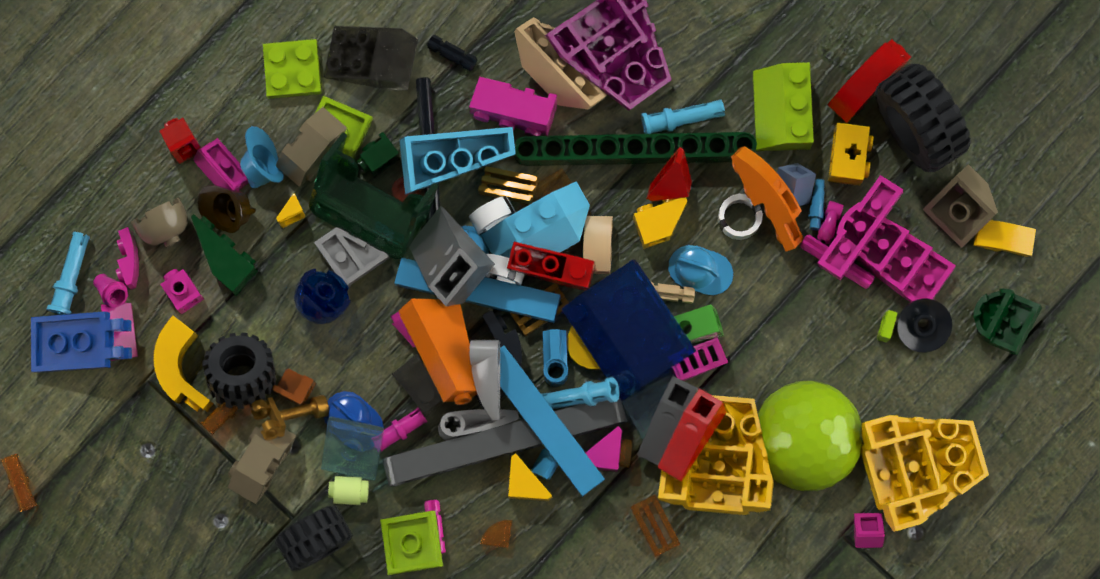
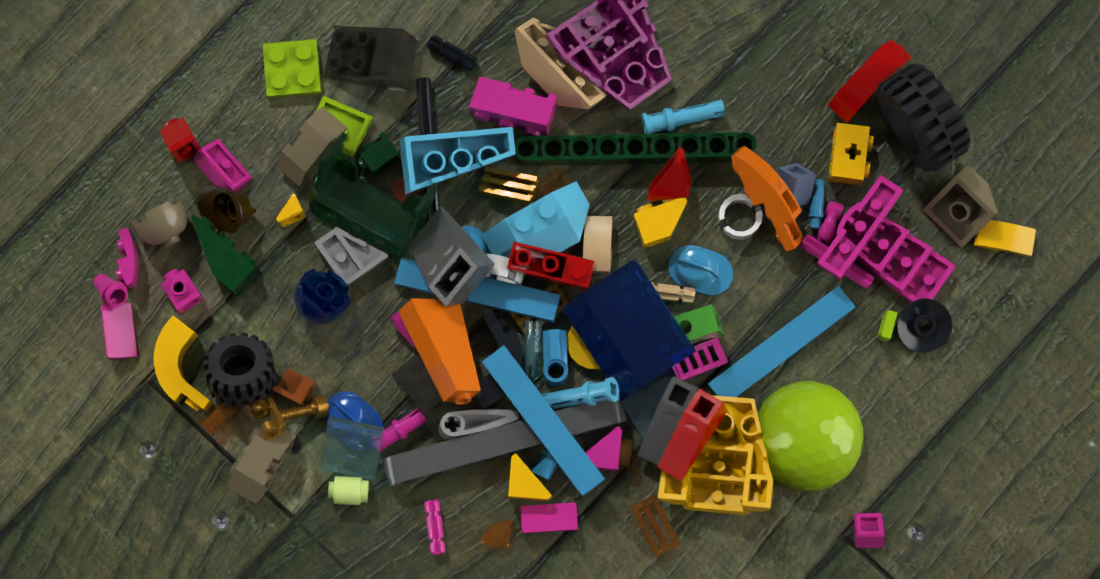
clear orange pin [1,454,37,512] -> none
blue tile [31,311,132,373] -> none
medium azure pin [46,232,90,315] -> none
dark azure piece [240,126,284,188] -> none
black tyre [275,506,353,571] -> none
lime tile [380,511,443,575] -> none
white piece [469,196,516,235] -> none
light grey piece [470,340,500,420] -> none
lime slope [753,62,814,151] -> none
yellow wedge [861,415,989,532] -> none
dark green slope [973,288,1042,356] -> none
none -> clear light blue pin [521,320,543,377]
none -> dark pink slope [521,503,578,534]
none -> dark azure tile [708,286,855,397]

